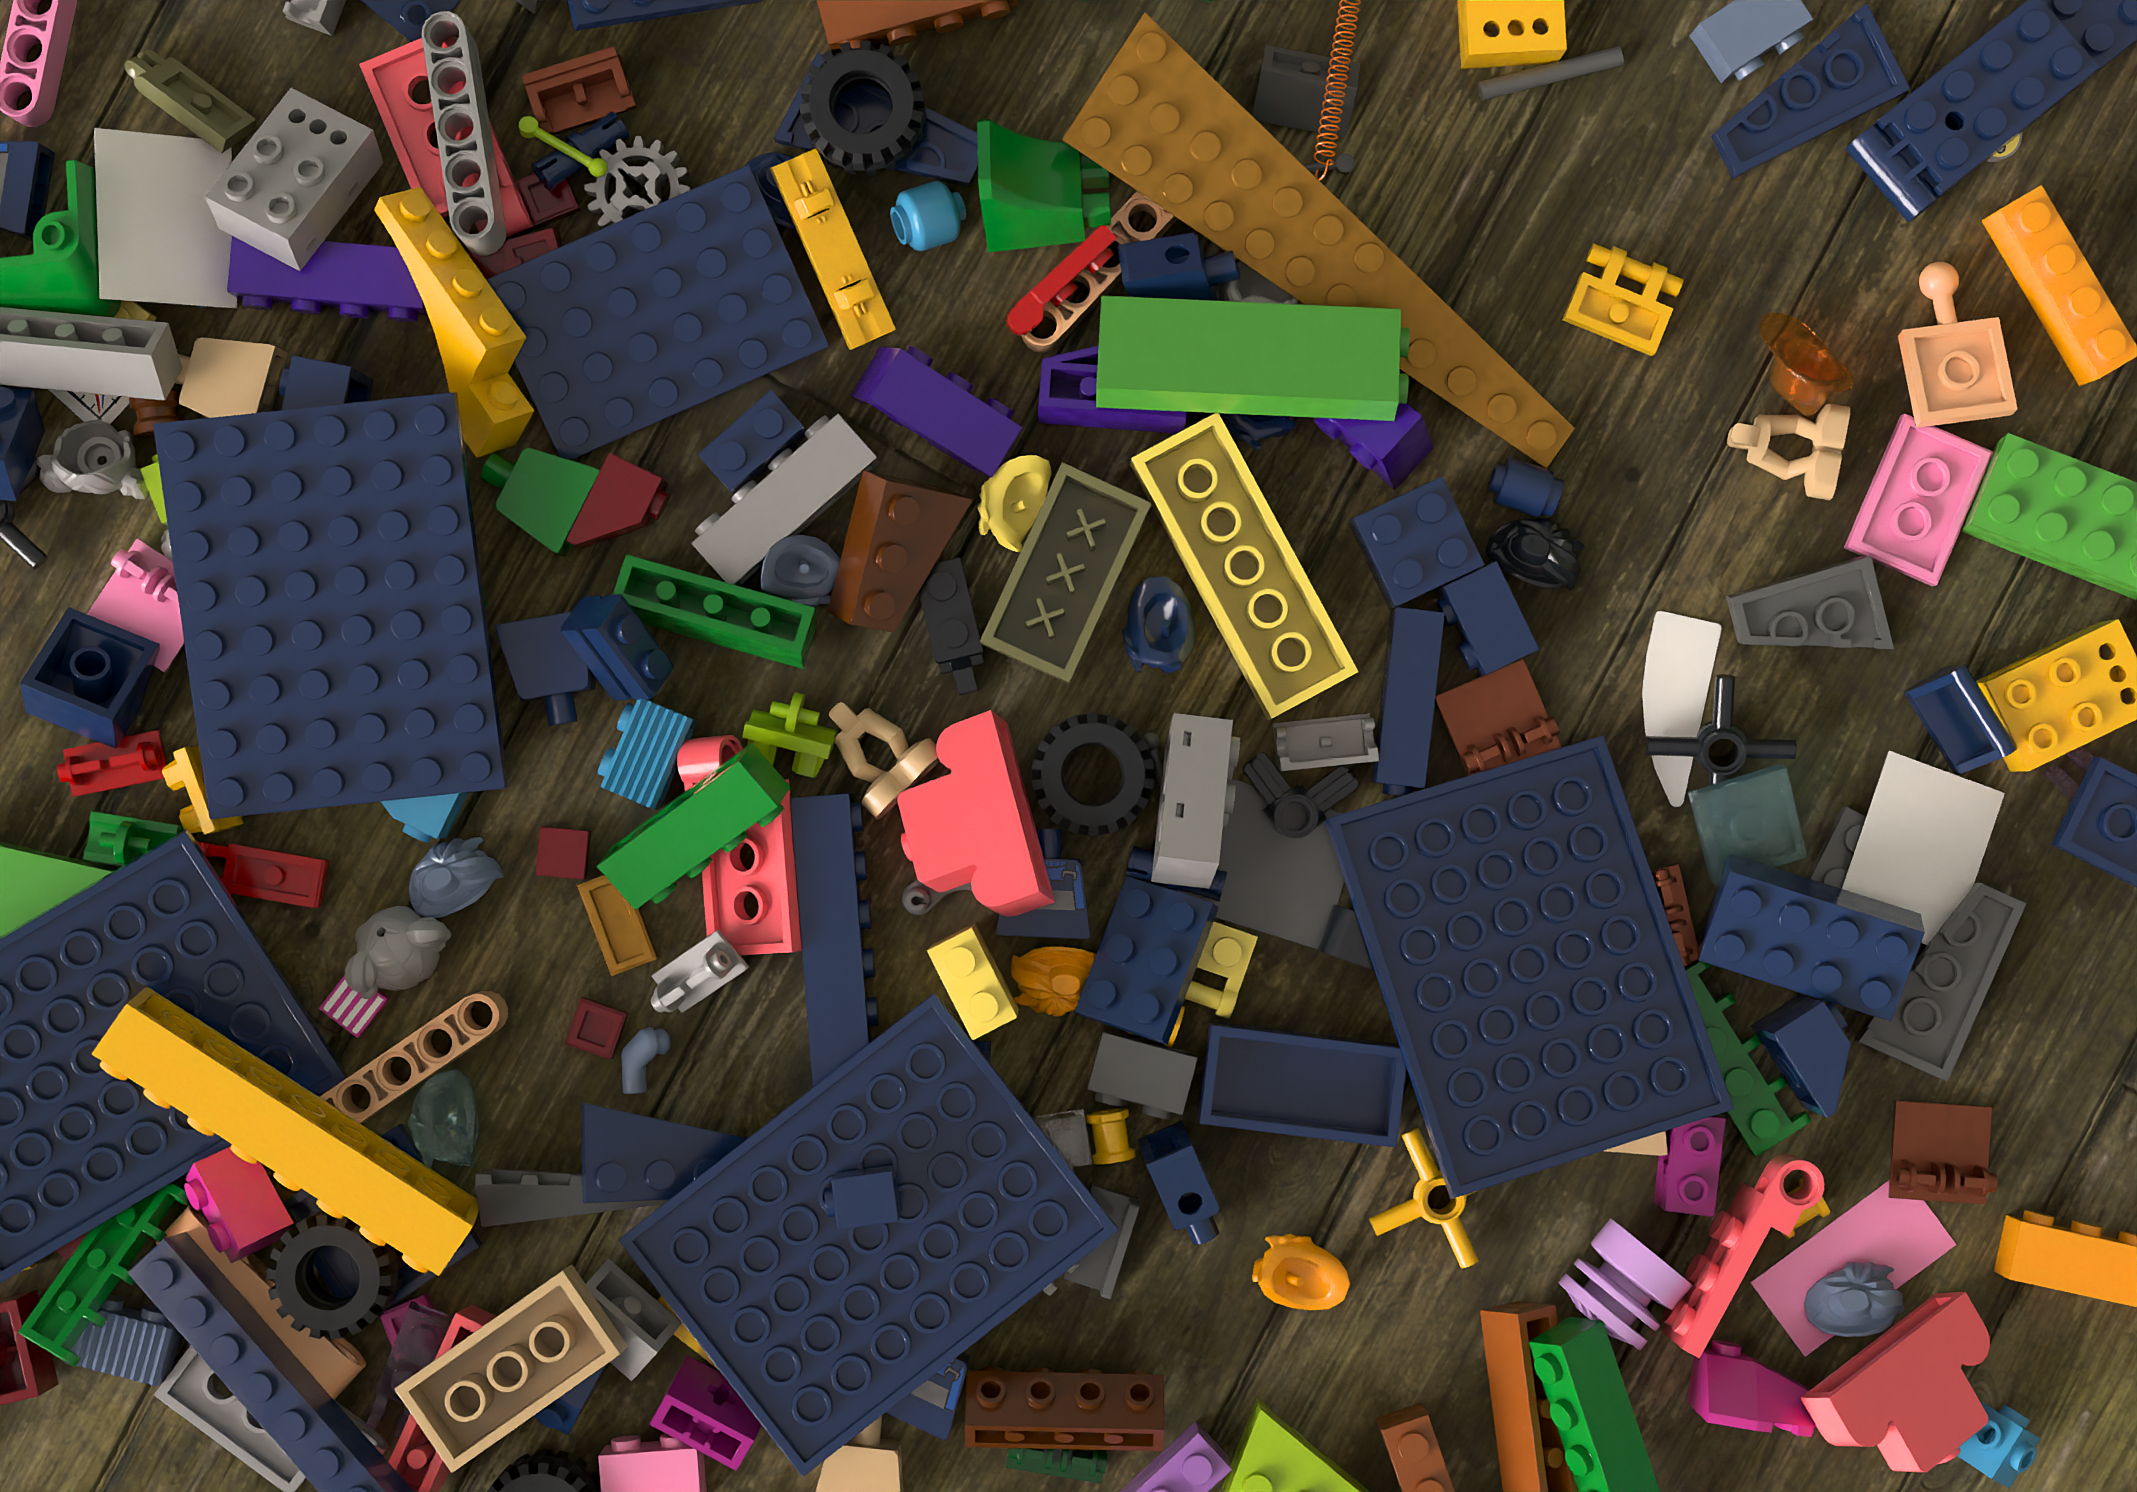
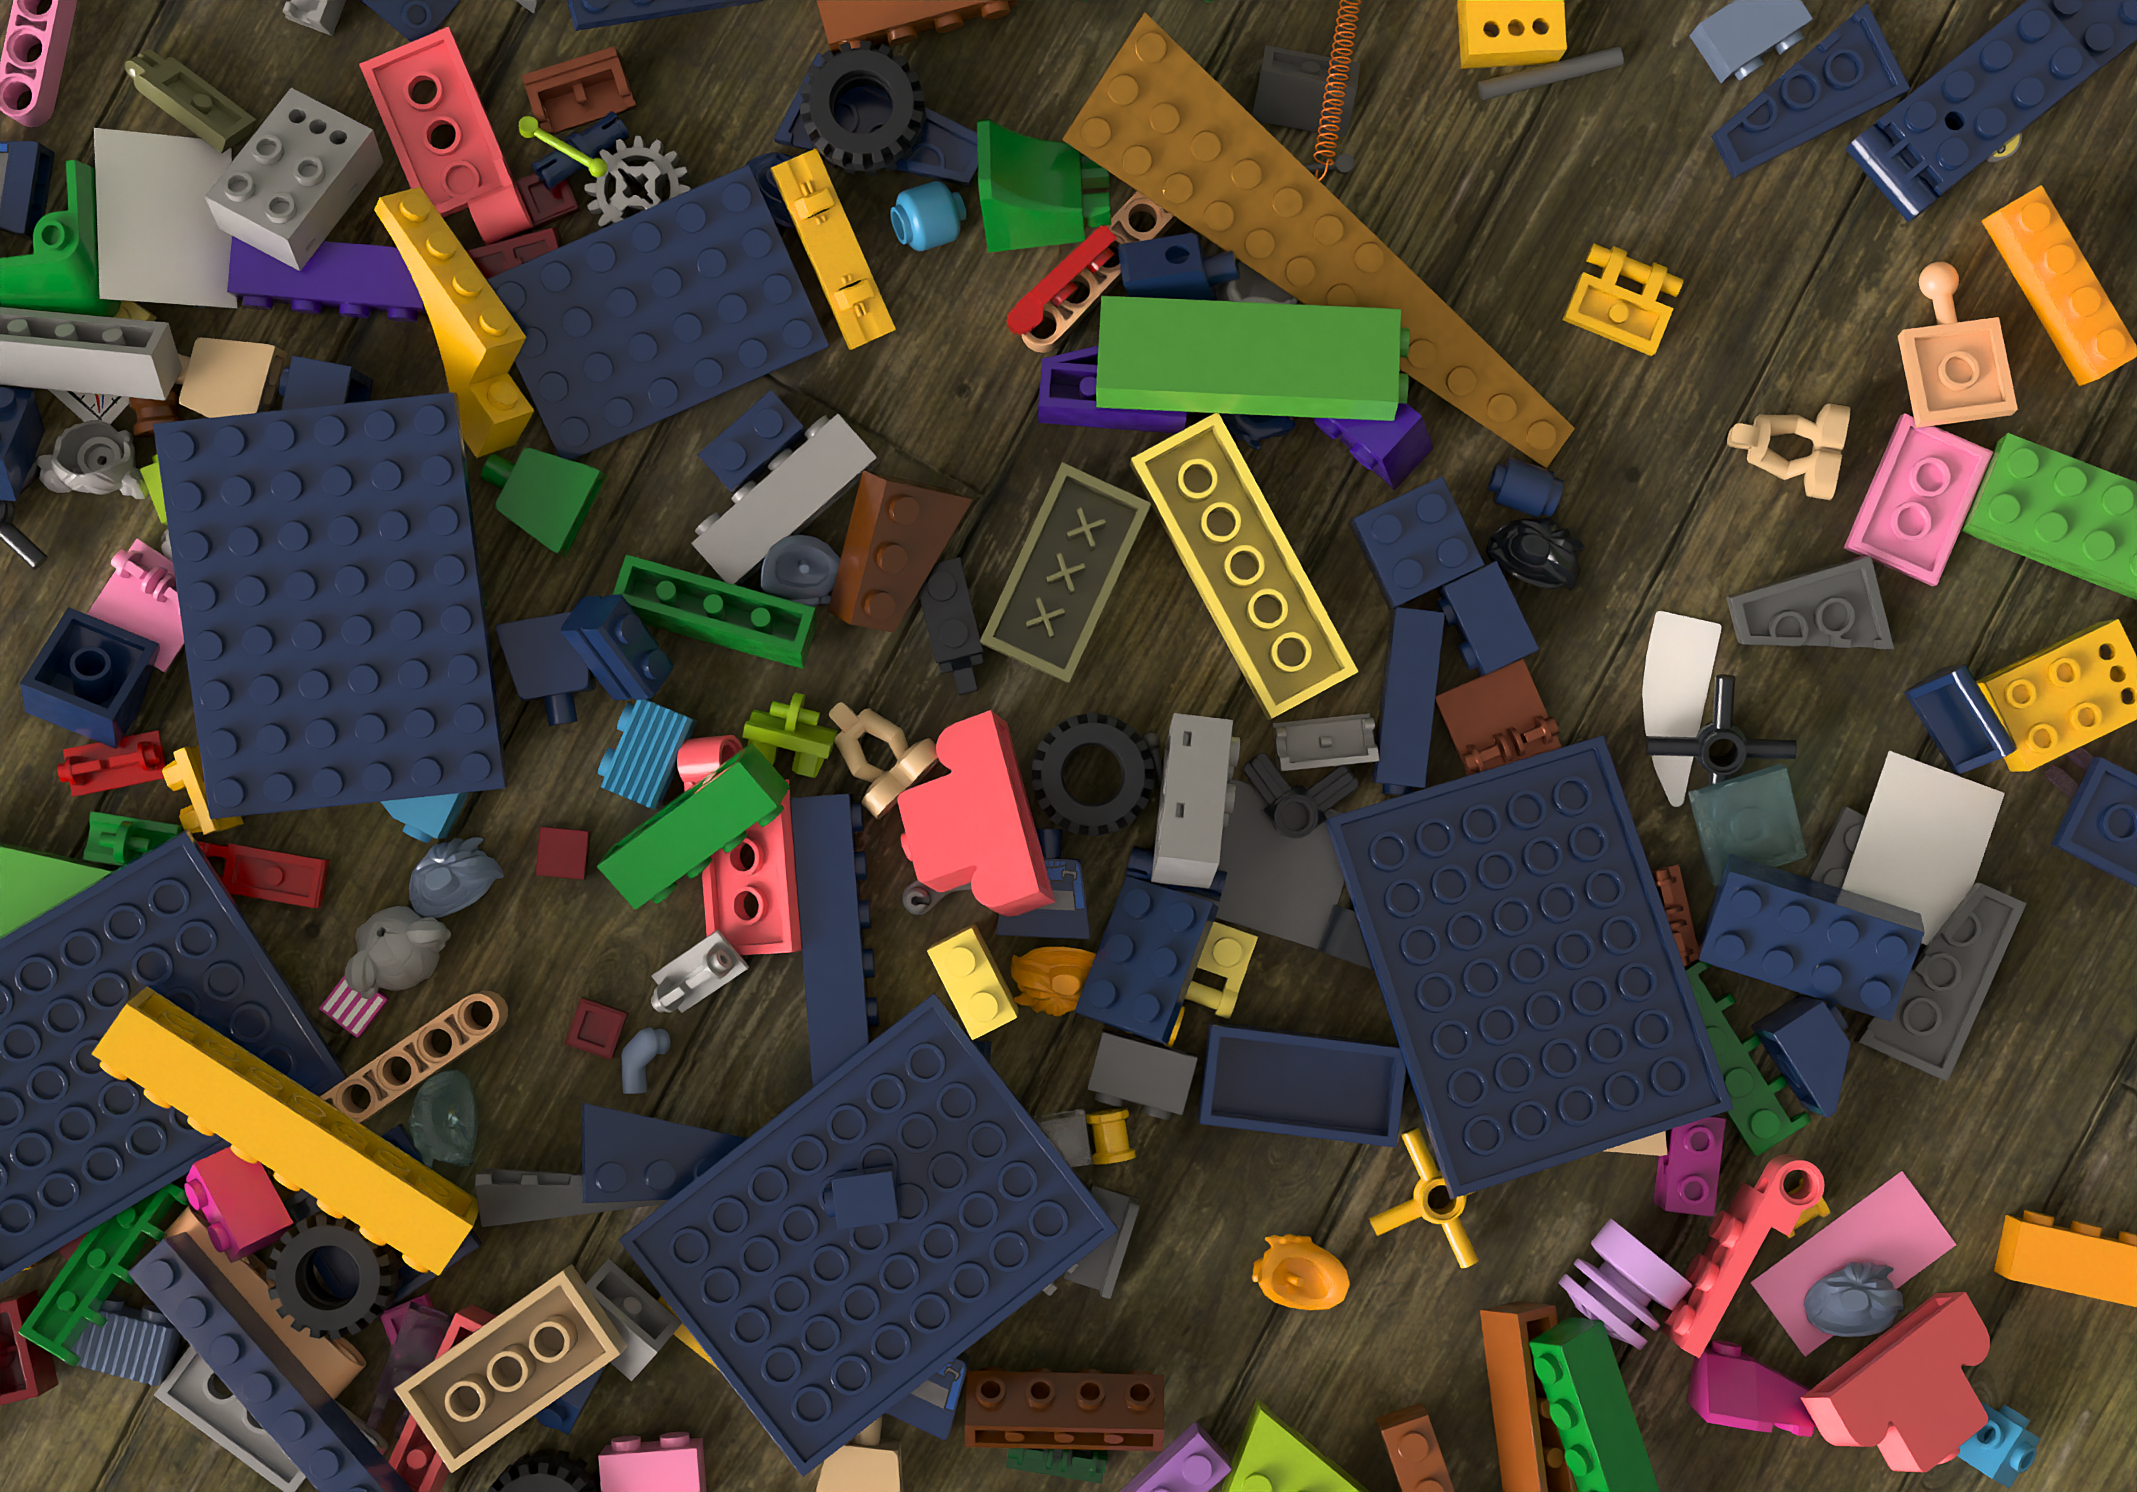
light grey beam [422,11,506,255] -> none
dark red slope [566,453,670,549] -> none
pearl gold tile [577,875,659,976] -> none
magenta brick [649,1355,762,1471] -> none
dark purple wedge [850,345,1022,477] -> none
light yellow hat [977,455,1052,552] -> none
dark blue hat [1122,576,1195,673] -> none
dark blue torso [1137,1120,1220,1245] -> none
clear orange piece [1759,312,1855,416] -> none
copper hinge [1888,1100,1998,1204] -> none

